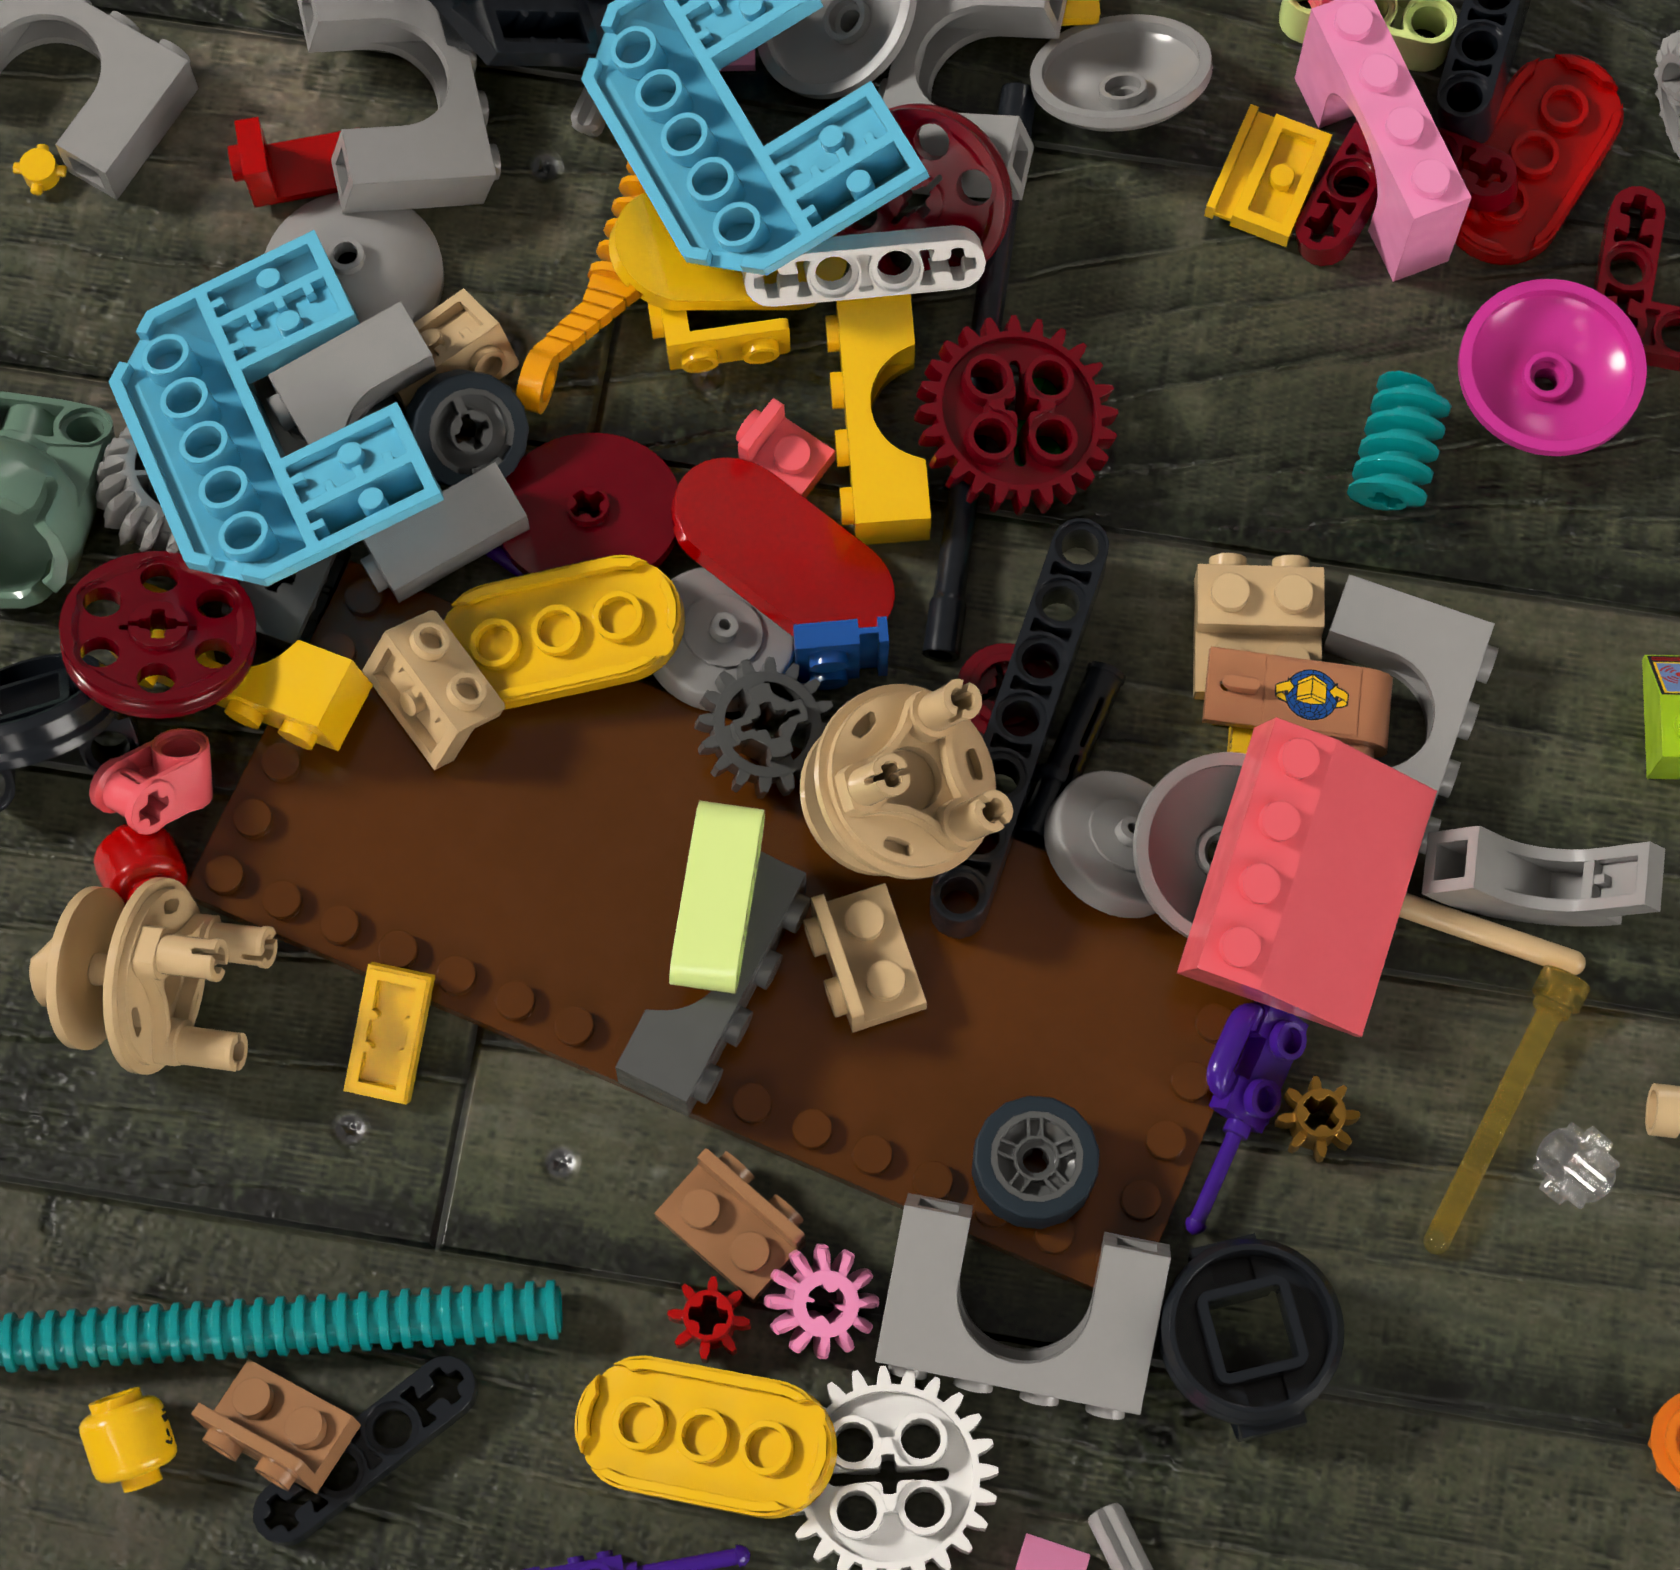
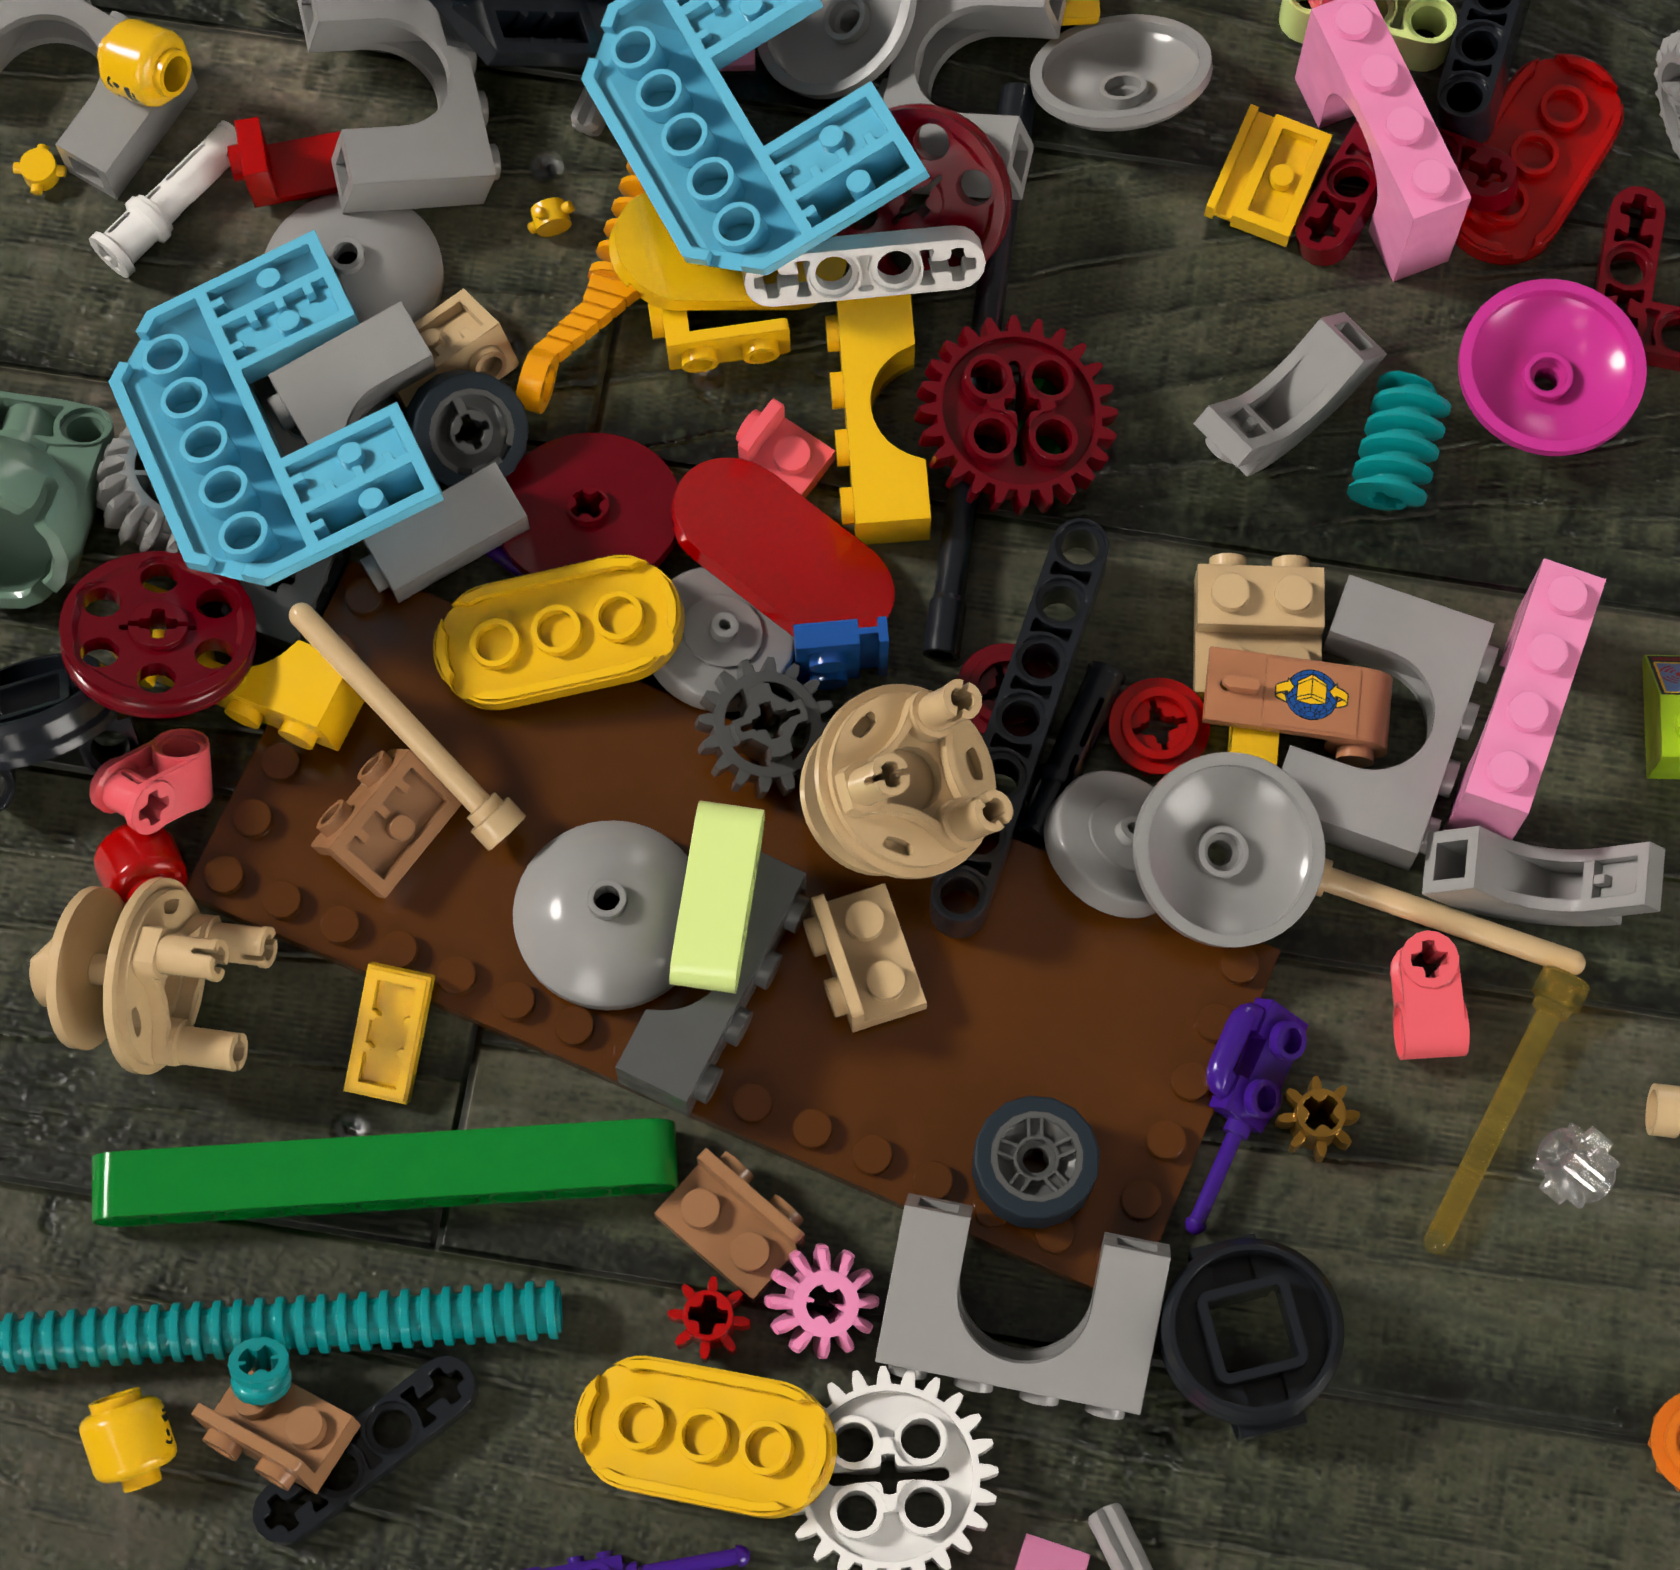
tan bracket [362,610,505,770] -> none
coral slope [1177,717,1437,1037] -> none
none -> white pin [89,120,238,278]
none -> green beam [92,1118,679,1227]
none -> yellow head [97,19,192,107]
none -> teal bush [228,1337,292,1405]
none -> tan piece [289,602,526,851]
none -> medium nougat bracket [311,749,462,898]
none -> light grey dish [513,820,688,1010]
none -> yellow piece [527,197,575,237]
none -> red gear [1108,678,1210,777]
none -> light grey arch [1193,312,1387,477]
none -> coral piece [1390,930,1470,1060]
none -> bright pink arch [1443,558,1606,840]

